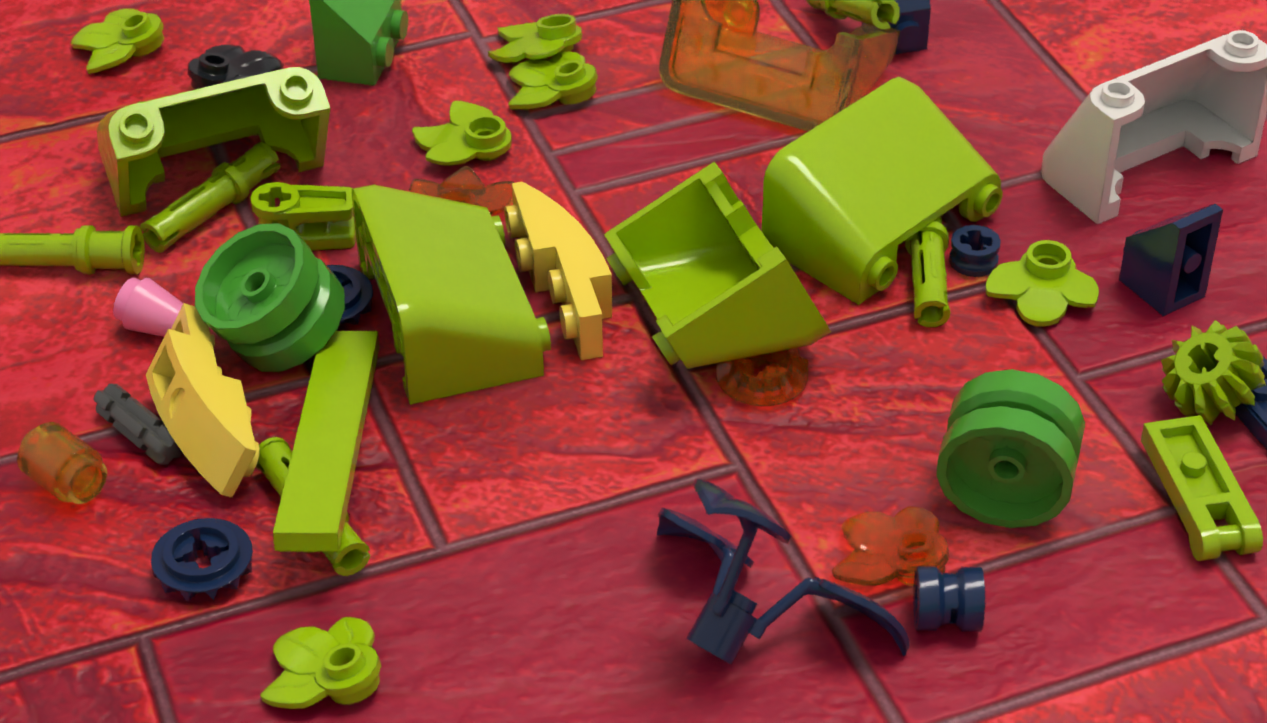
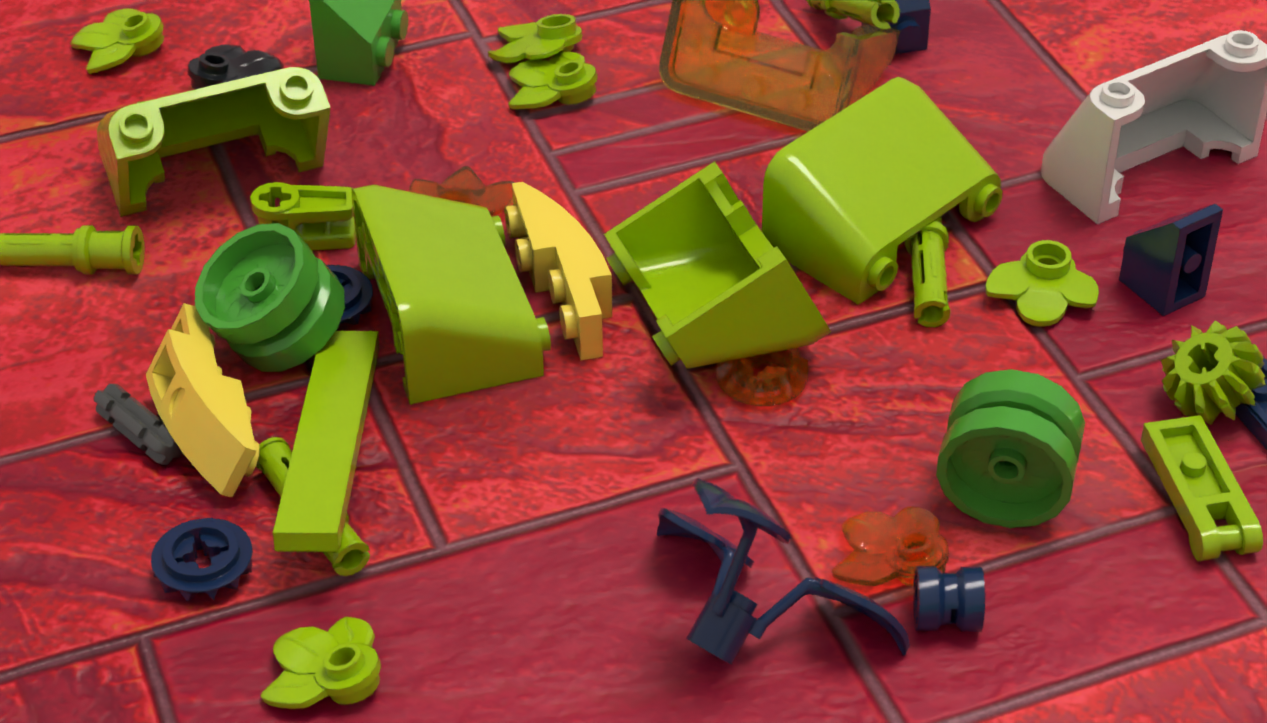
clear yellow brick [17,422,107,504] -> none
bright pink cone [113,277,183,337] -> none
lime pin [140,142,280,253] -> none
lime plate [412,100,512,166] -> none
dark blue bush [949,225,1001,277] -> none

